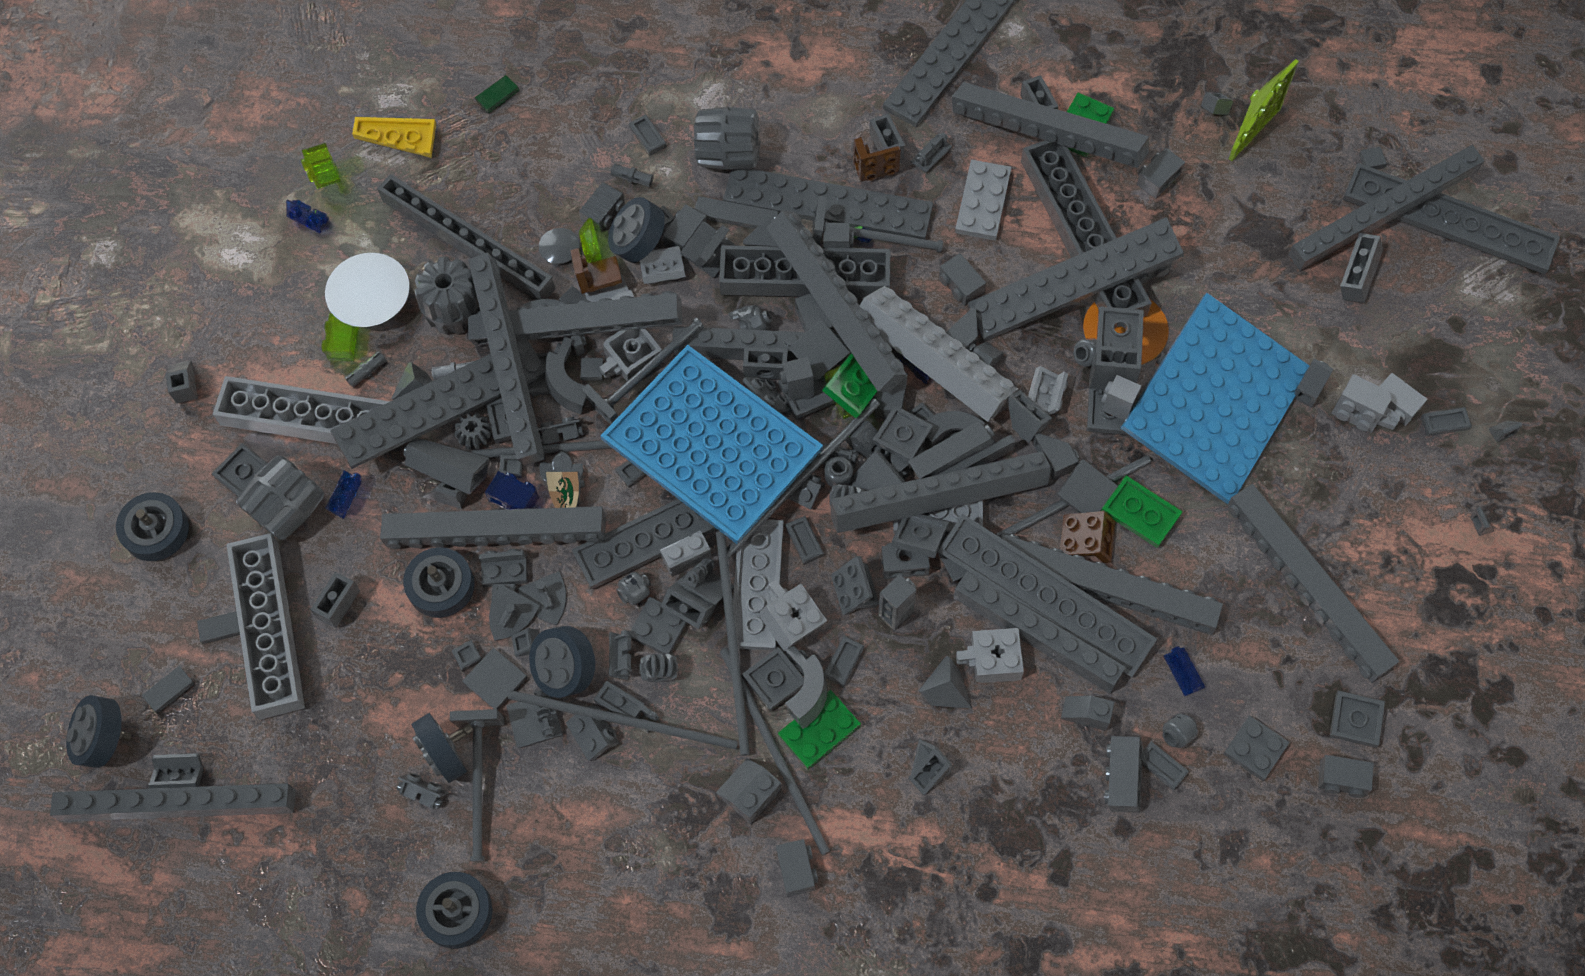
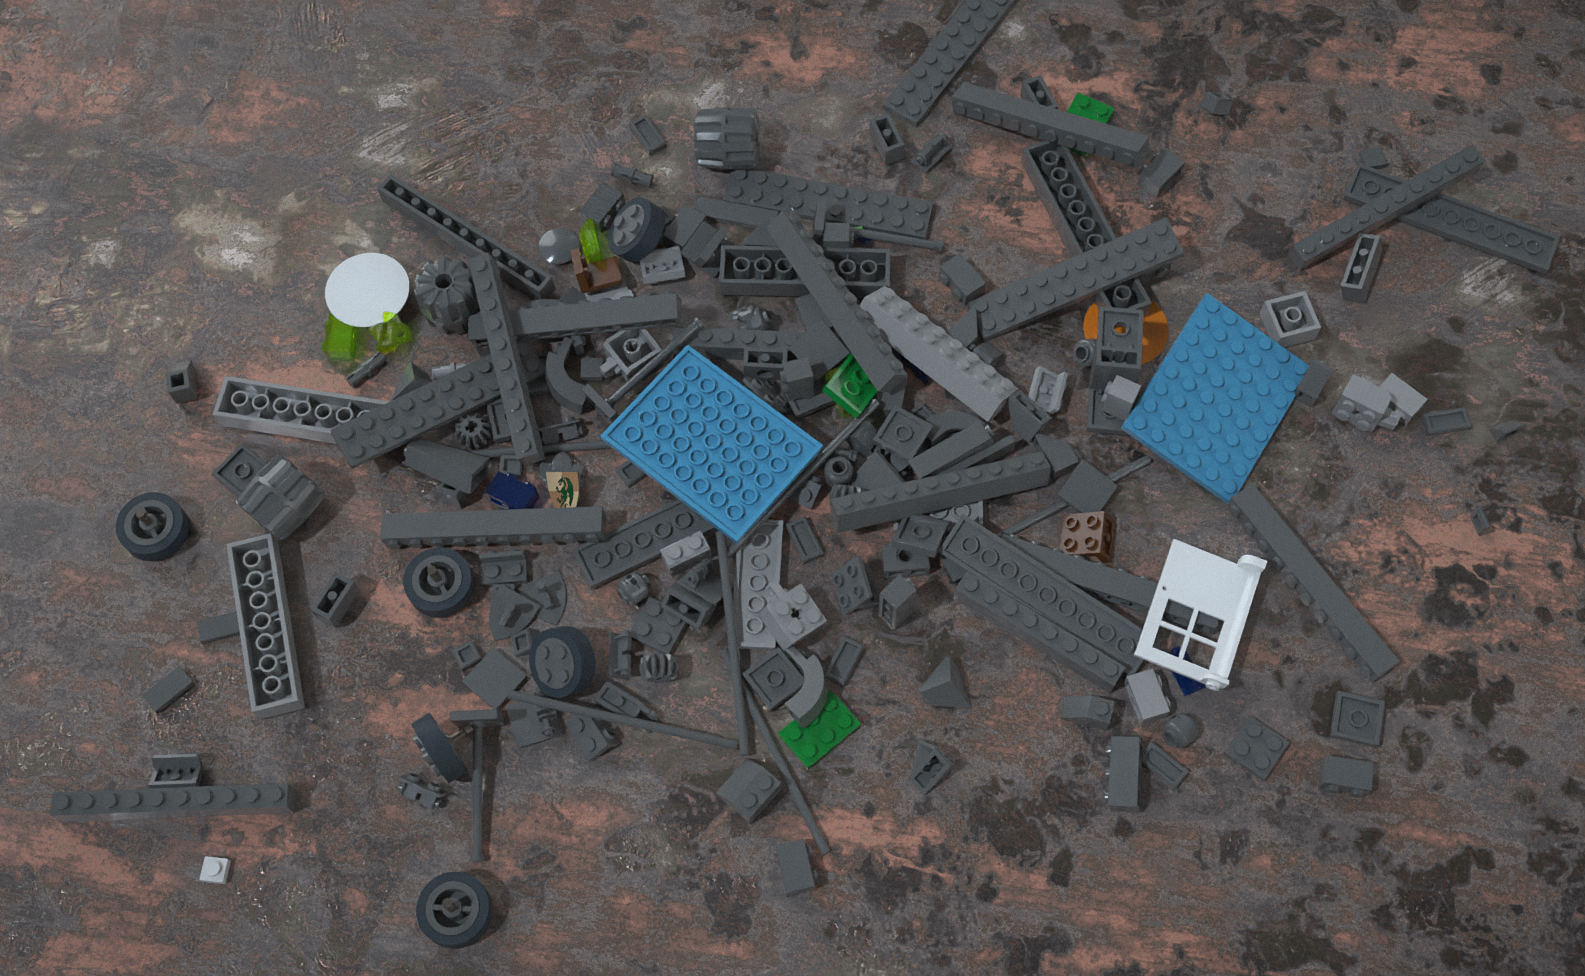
black wheel [66,695,131,768] -> none
clear blue hinge [286,199,329,233] -> none
clear neon green brick [301,143,341,189] -> none
clear blue hinge [325,470,362,519] -> none
yellow wing [352,117,436,158] -> none
dark green tile [475,75,519,114] -> none
reddish brown bracket [853,137,901,182] -> none
light grey plate [955,160,1011,241] -> none
light grey hinge [956,628,1024,683] -> none
green plate [1101,476,1183,548] -> none
lime slope [1229,59,1299,161] -> none
none -> white plate [199,856,231,884]
none -> clear neon green plate [368,312,411,353]
none -> light grey brick [1123,668,1171,726]
none -> white door [1134,539,1267,691]
none -> light grey brick [1259,291,1321,347]

